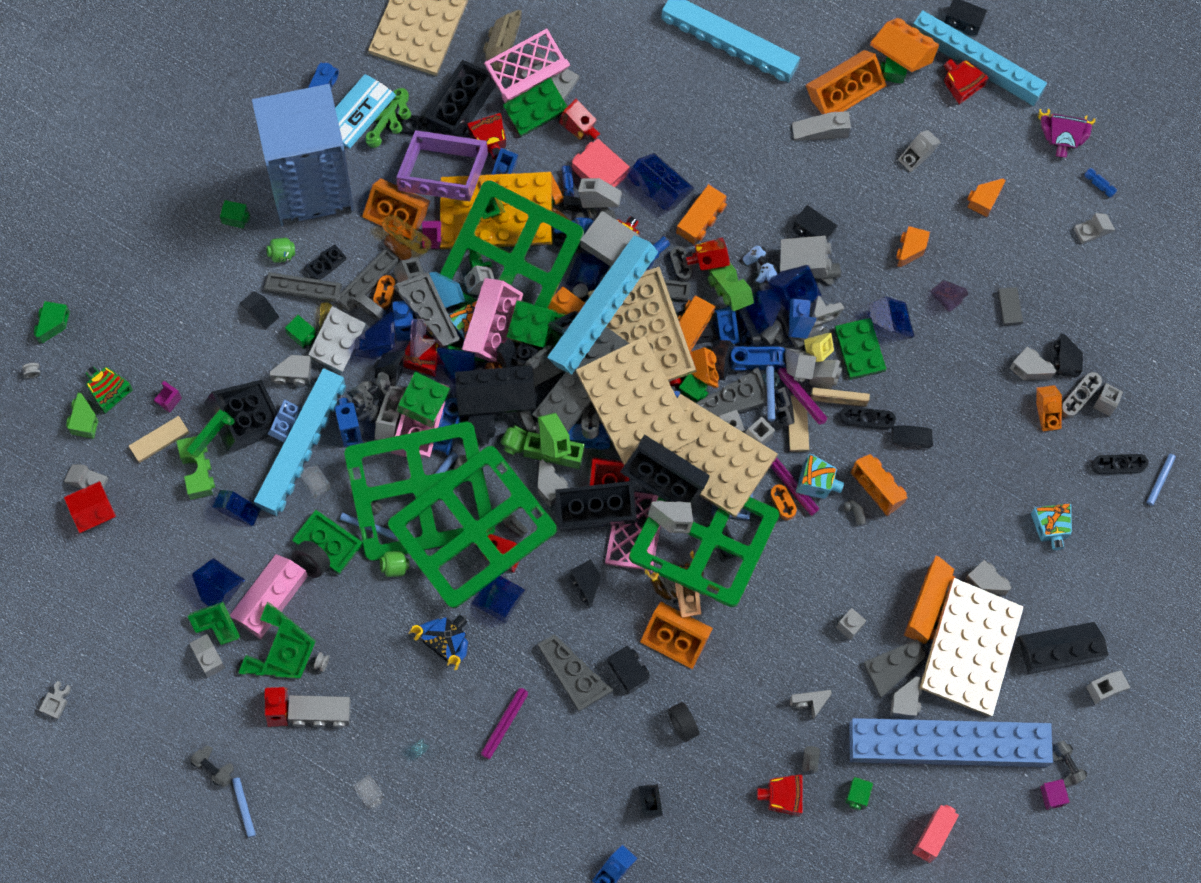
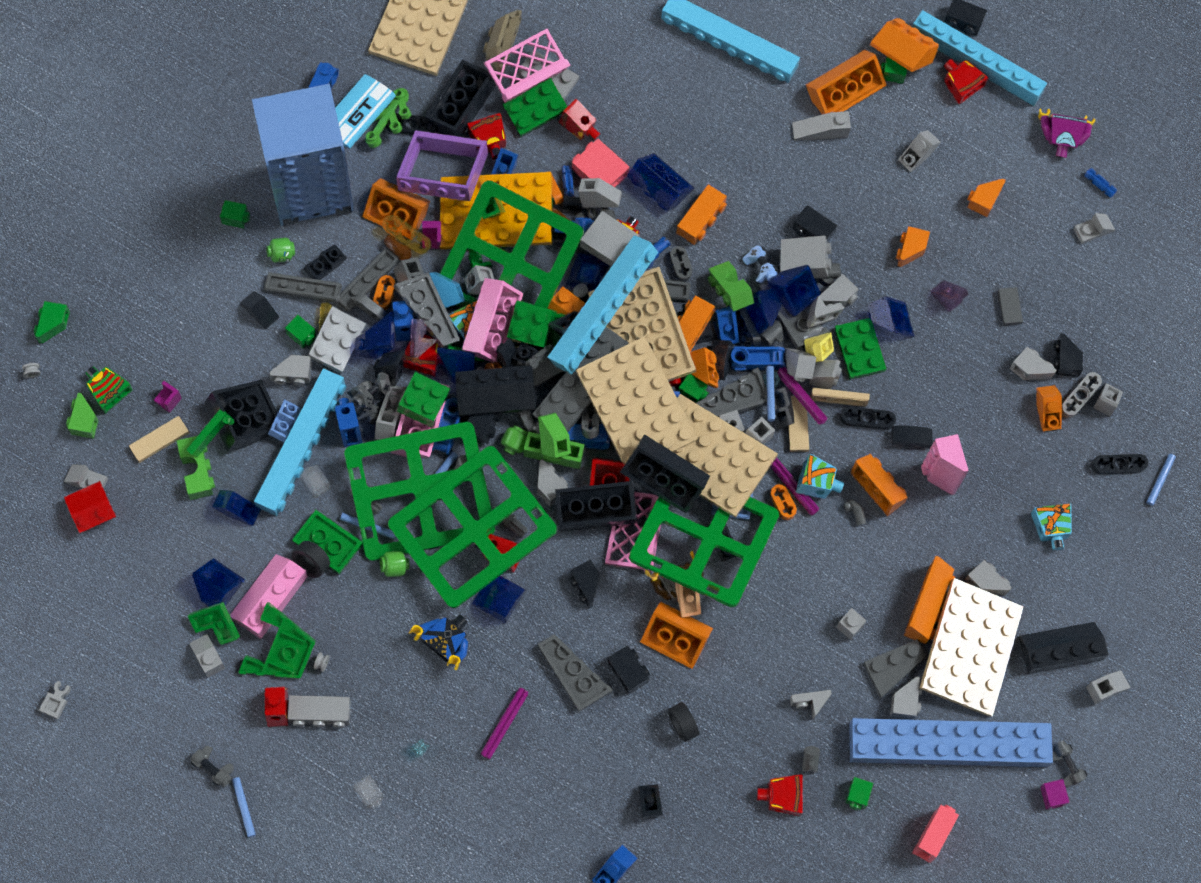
light grey slope [648,501,693,533] -> none
red torso [685,237,730,270] -> none
blue slope [789,299,817,339] -> none
none -> light grey slope [820,274,859,307]
none -> bright pink slope [921,434,969,495]

